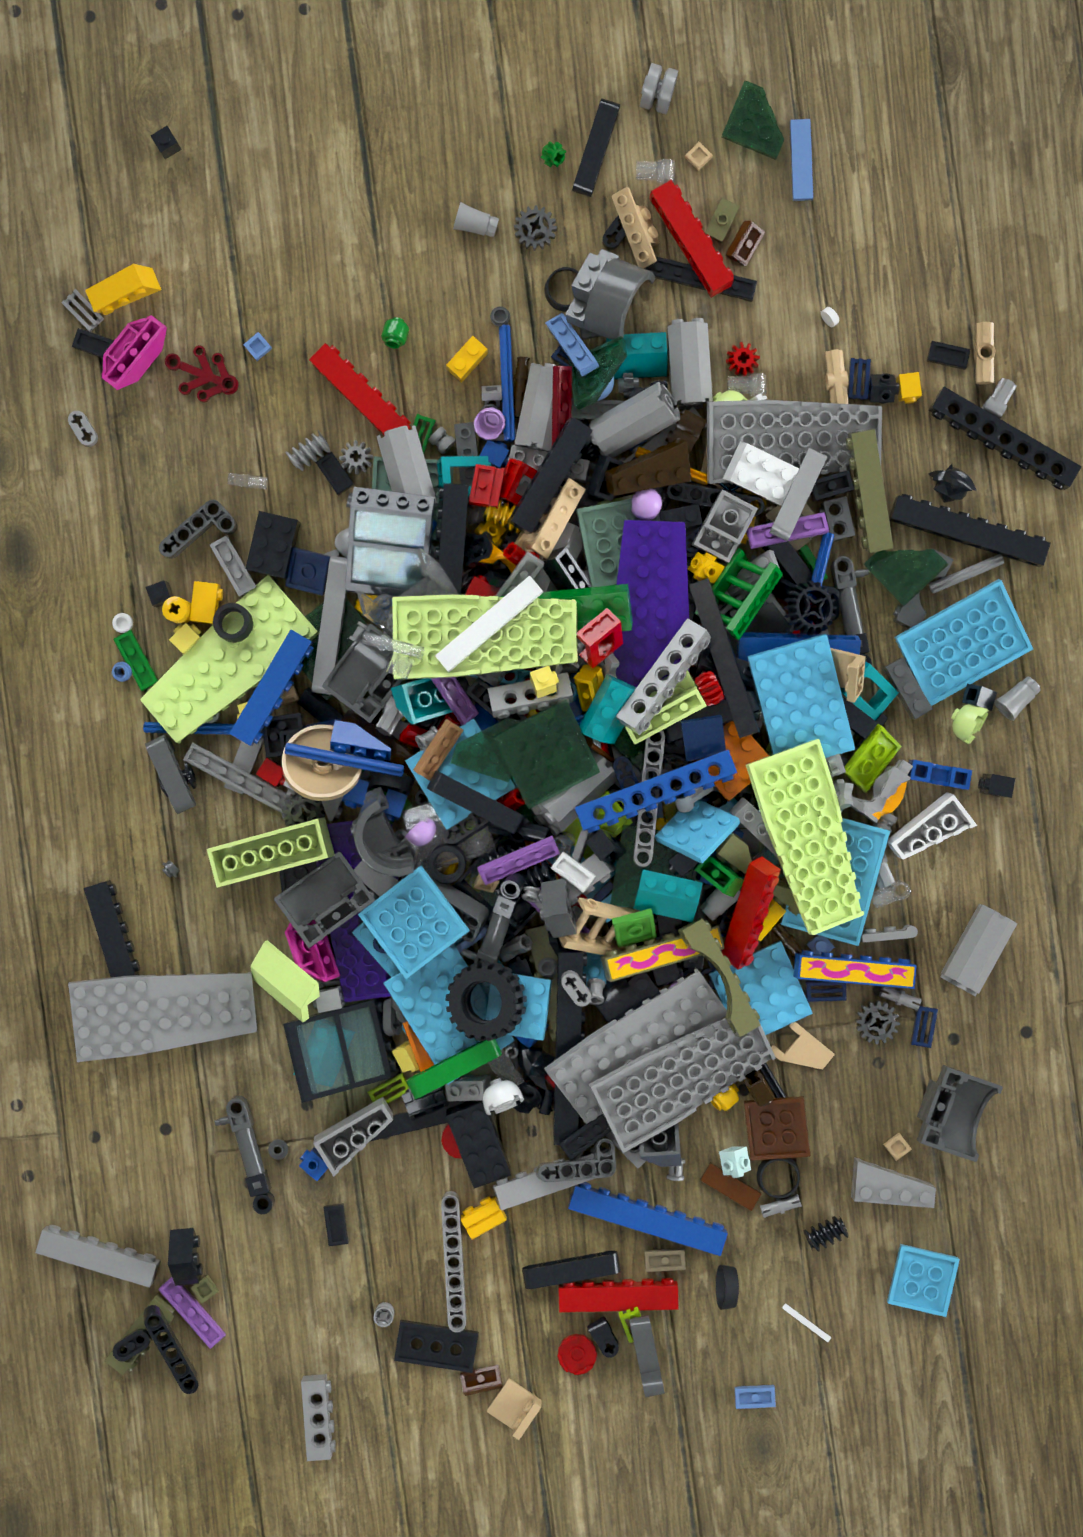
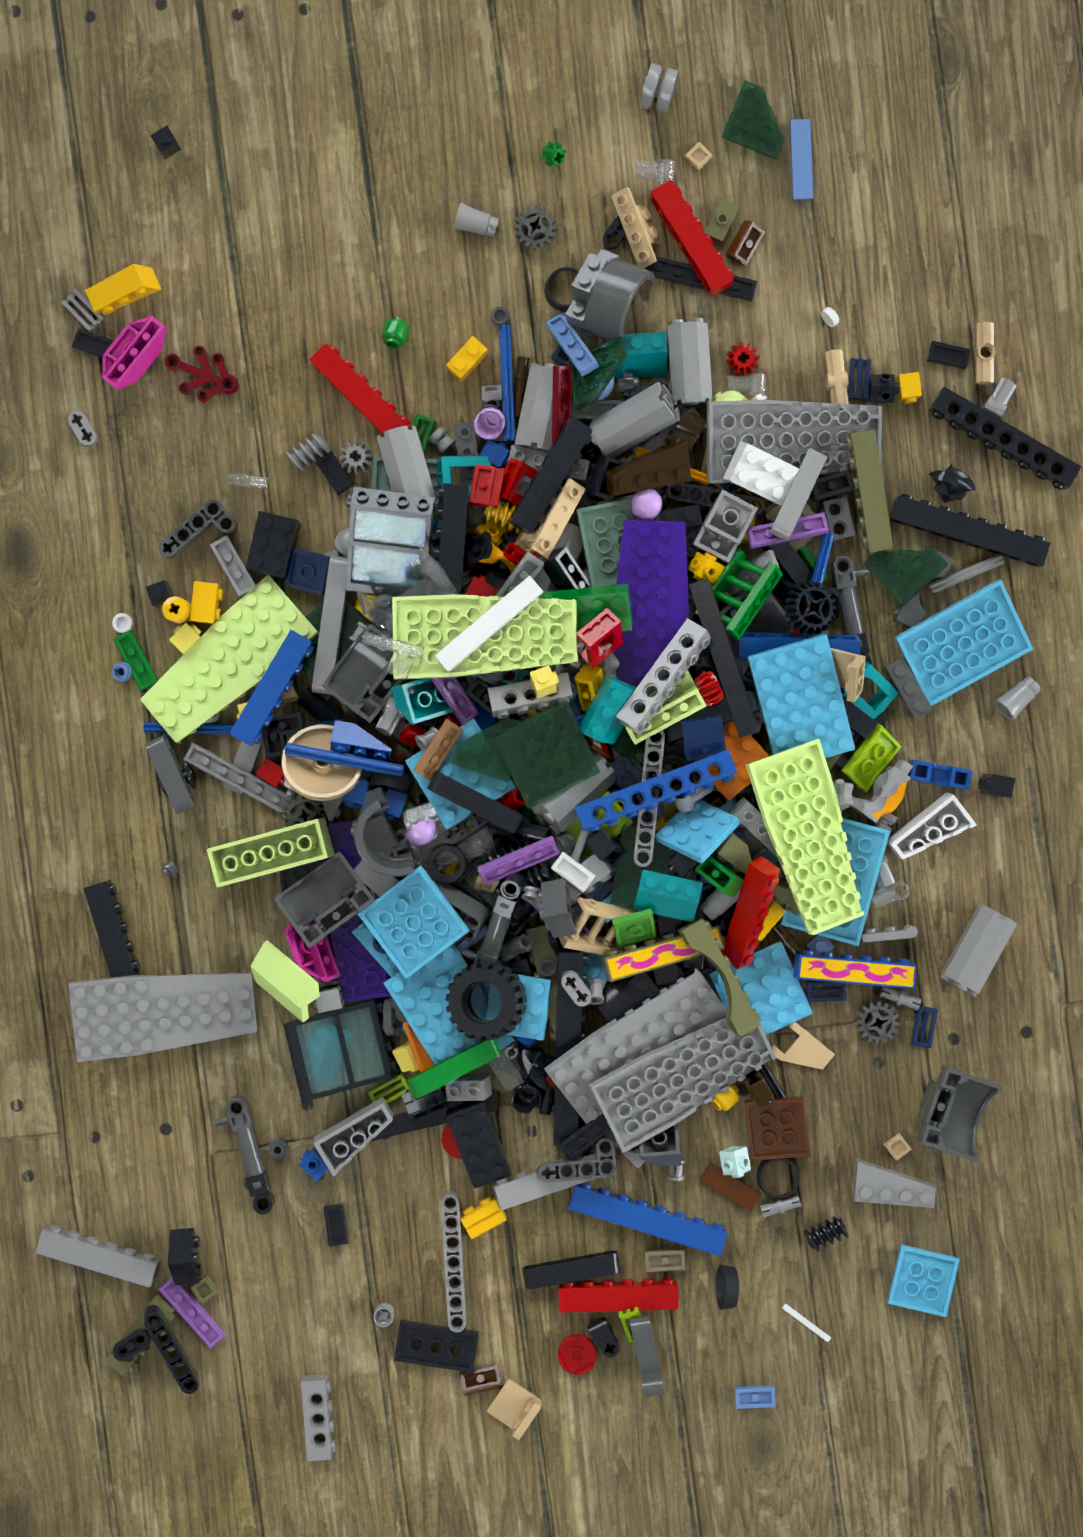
black tyre [213,603,253,643] -> none
medium blue plate [243,332,272,361] -> none
white cylinder [482,1078,524,1115] -> none
black beam [572,98,621,197] -> none
light grey tile [825,754,846,777] -> none
yellowish green cylinder [951,704,989,744] -> none
black brick [962,684,997,711] -> none

